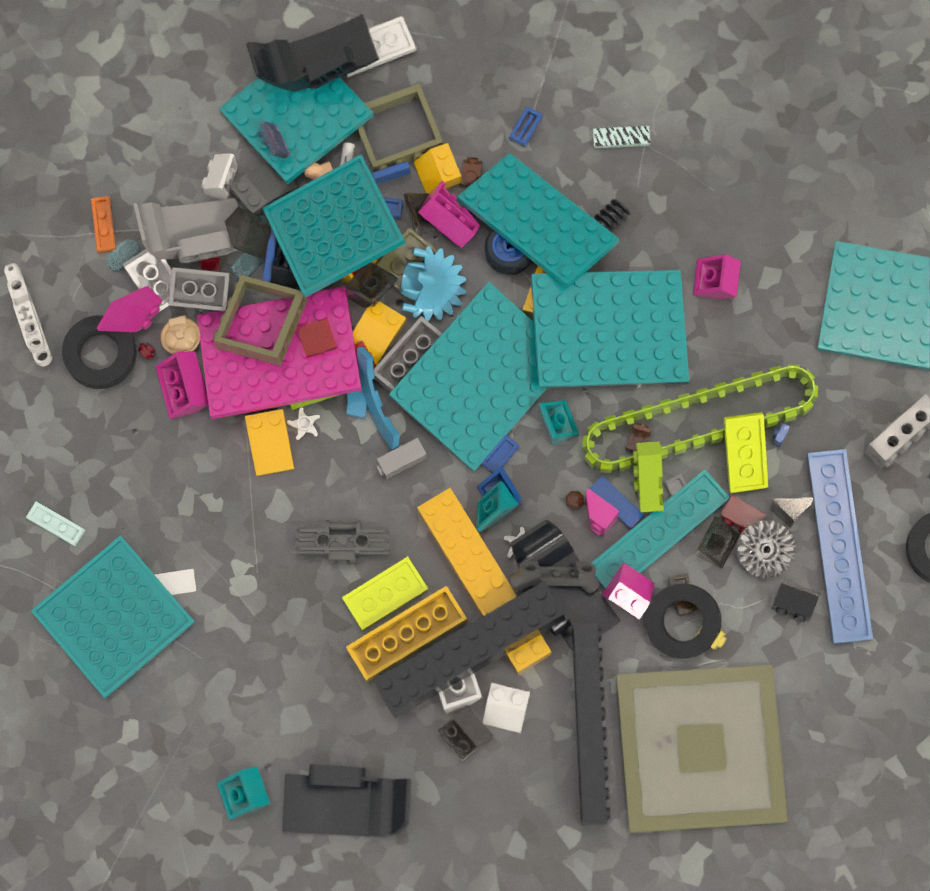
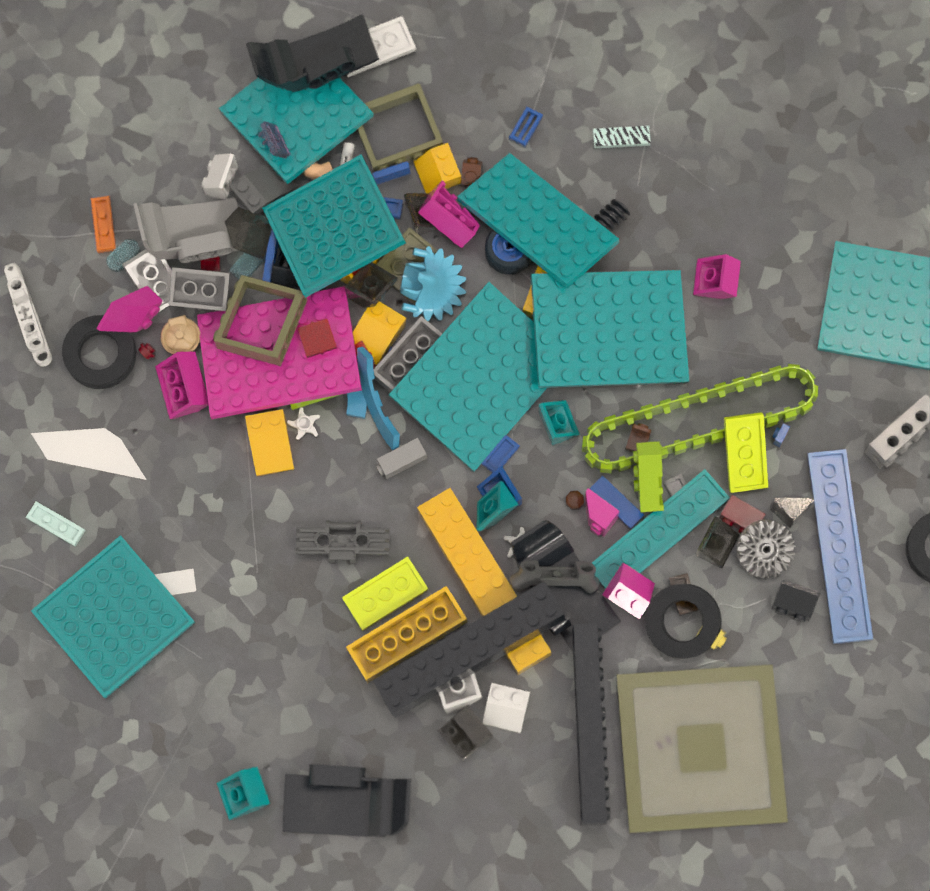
none -> white sticker [31,428,146,480]

